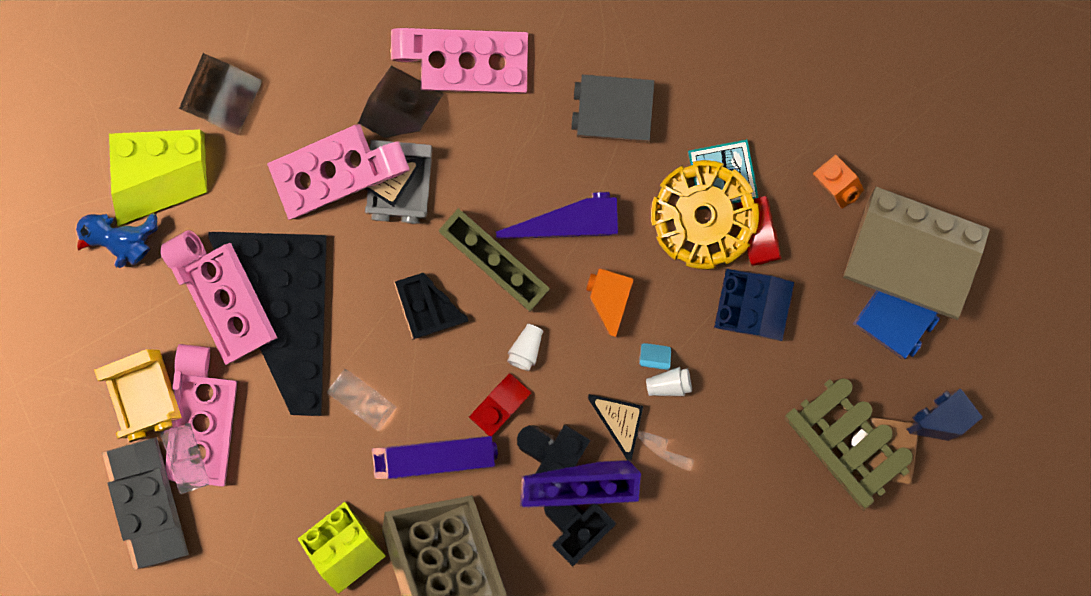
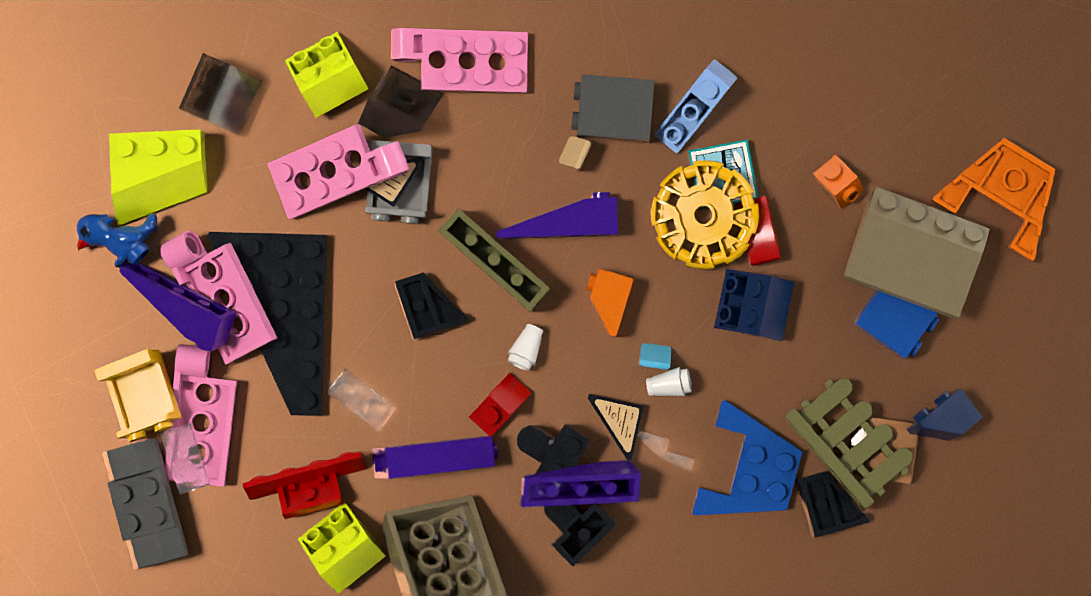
none -> dark purple slope [119,262,236,351]
none -> red bracket [243,452,367,519]
none -> neon yellow slope [285,32,368,118]
none -> tan slope [559,136,591,172]
none -> light blue slope [654,59,738,153]
none -> blue wing [691,400,802,515]
none -> black wing [796,471,869,538]
none -> orange wing [931,138,1055,262]

